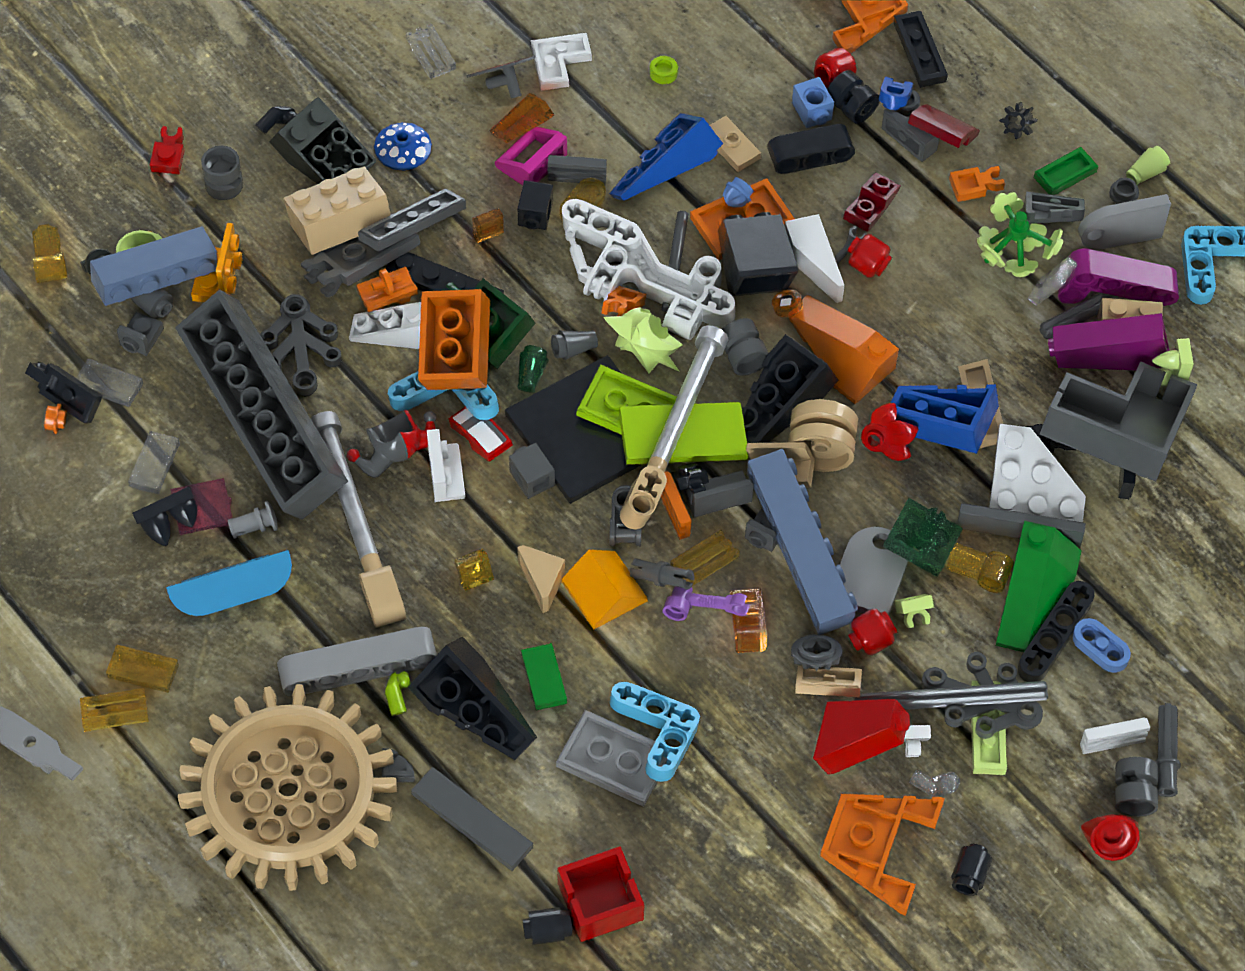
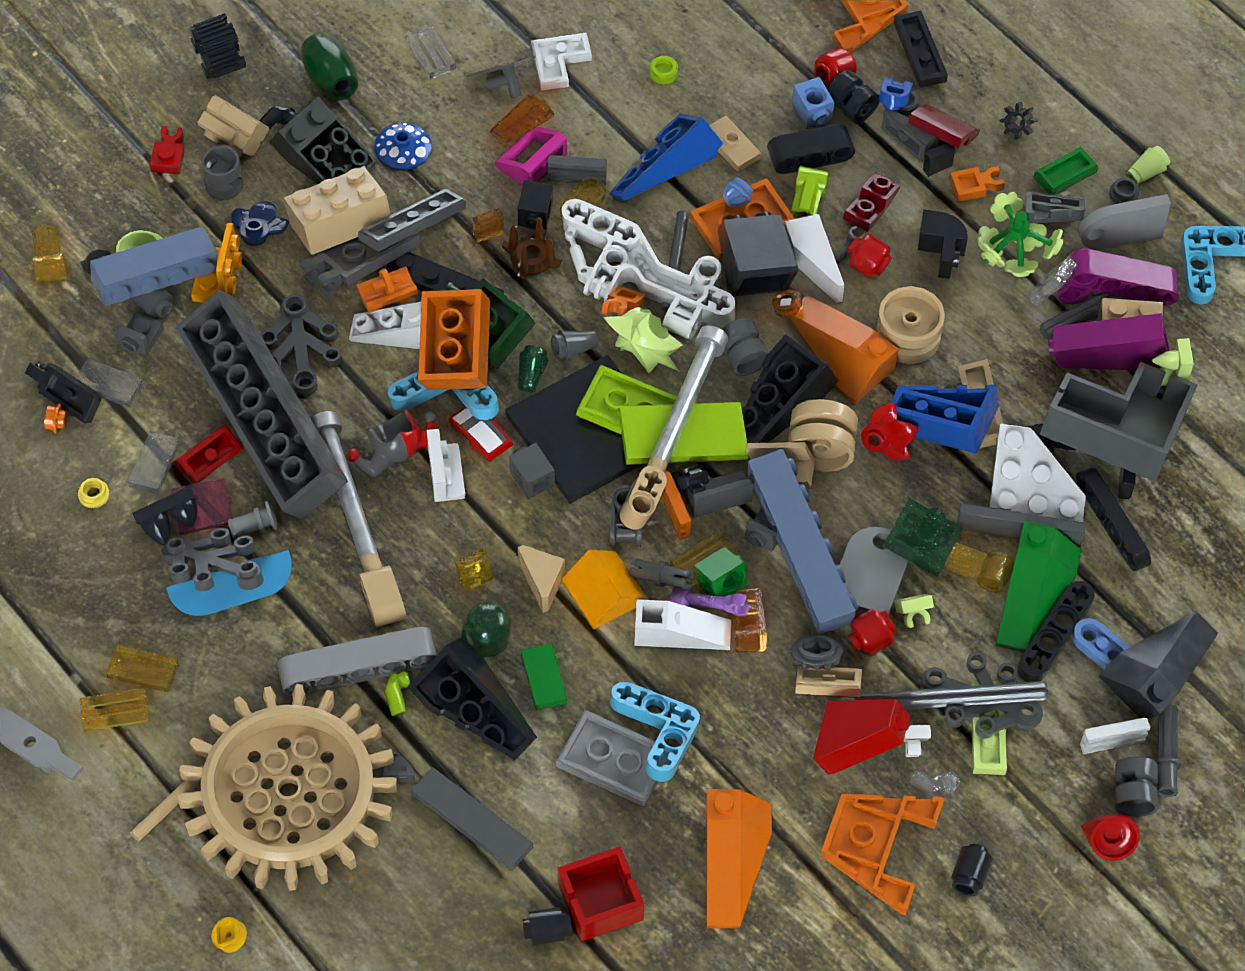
none -> light yellow plate [78,478,110,508]
none -> tan bar [130,765,204,842]
none -> dark grey plant [161,528,264,591]
none -> red slope [173,424,243,485]
none -> black brick [189,13,246,79]
none -> tan brick [198,95,269,157]
none -> yellow tile [211,917,247,953]
none -> dark blue plate [231,201,289,246]
none -> dark green piece [301,33,358,101]
none -> clear green helmet [461,602,511,657]
none -> reddish brown piece [502,217,562,279]
none -> white slope [634,600,731,650]
none -> green brick [694,547,748,597]
none -> orange wedge [705,789,772,928]
none -> lime piece [791,166,829,219]
none -> tan wheel [876,286,945,365]
none -> black brick [918,209,968,279]
none -> black tile [923,142,955,177]
none -> black beam [1076,467,1151,571]
none -> black wedge [1098,611,1218,720]

